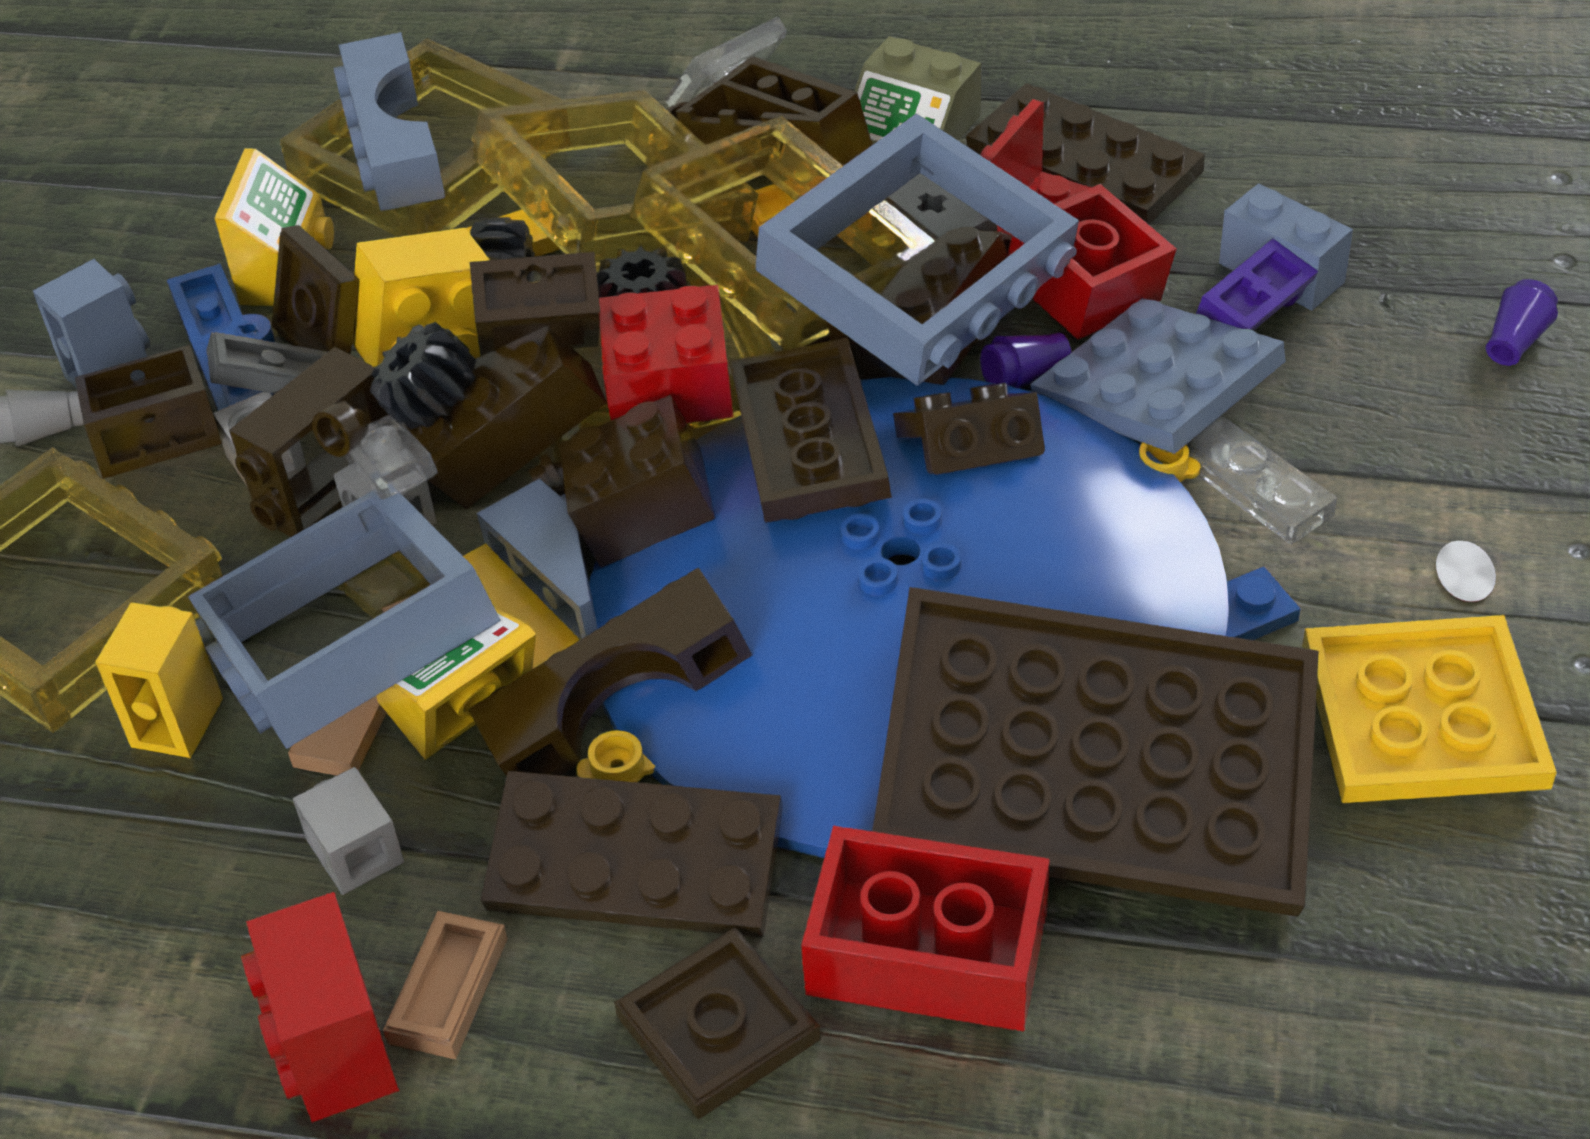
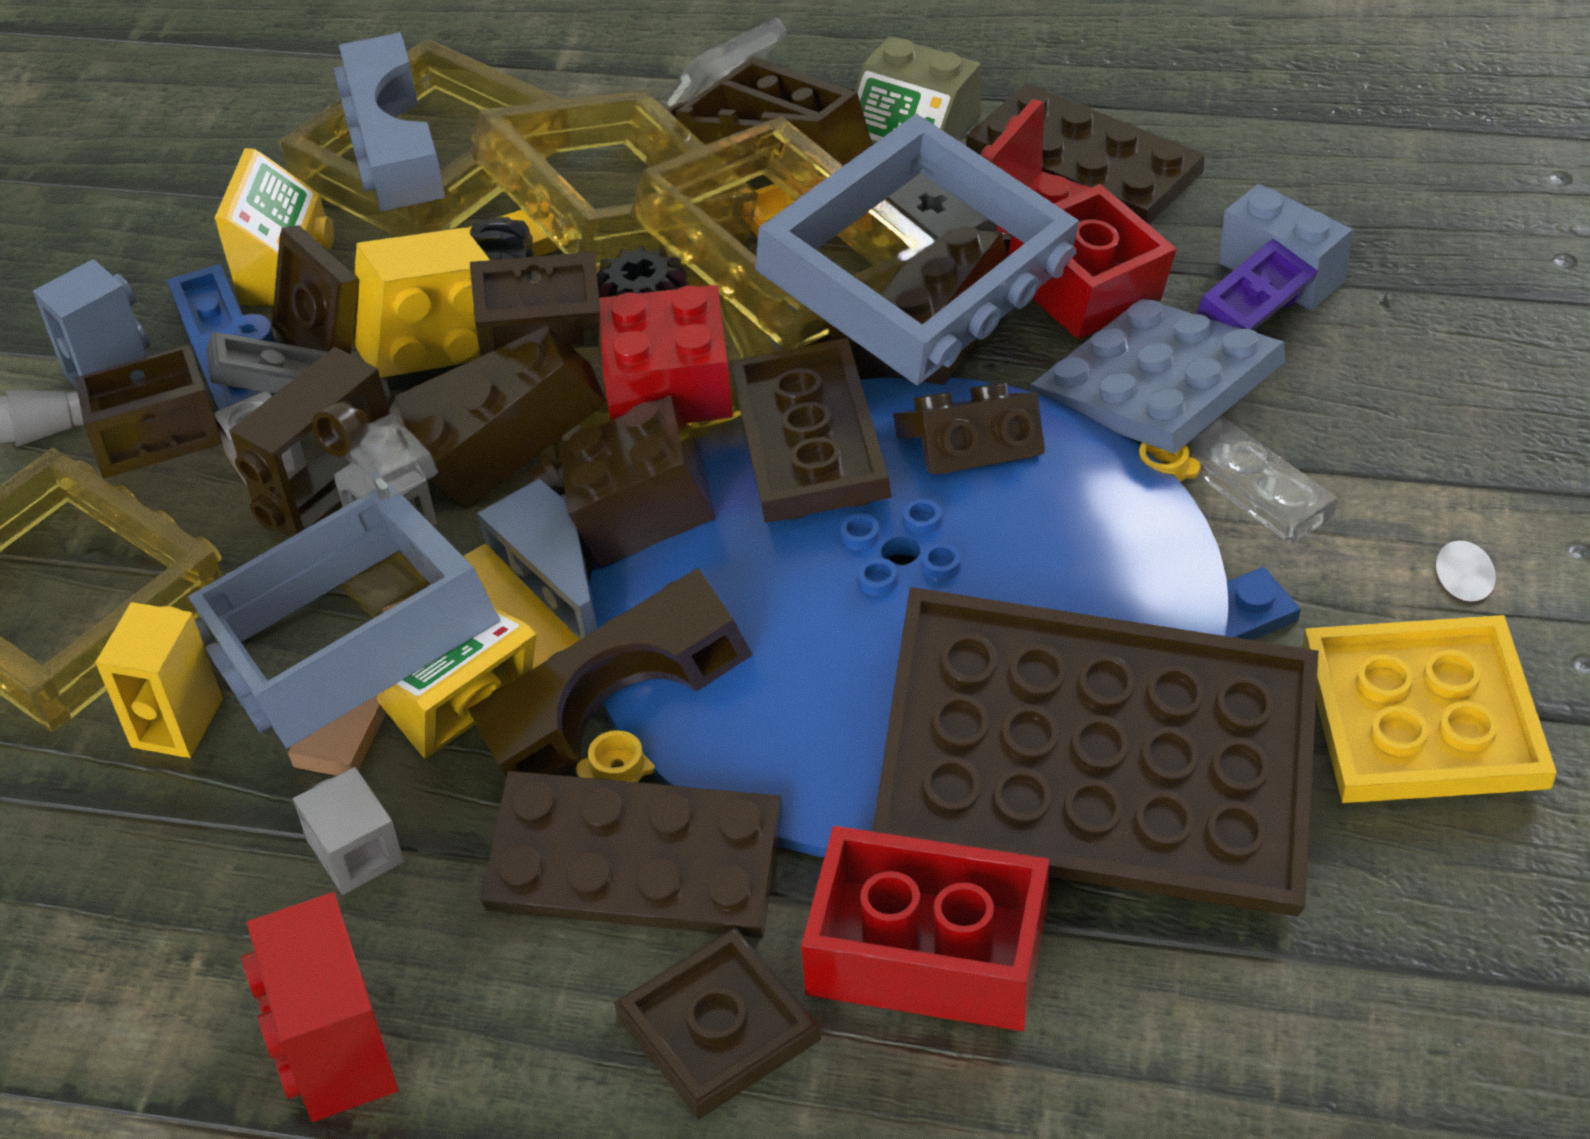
black gear [370,322,477,429] -> none
medium nougat tile [383,911,508,1060] -> none
dark purple cone [980,333,1071,389] -> none
dark purple cone [1486,279,1558,366] -> none

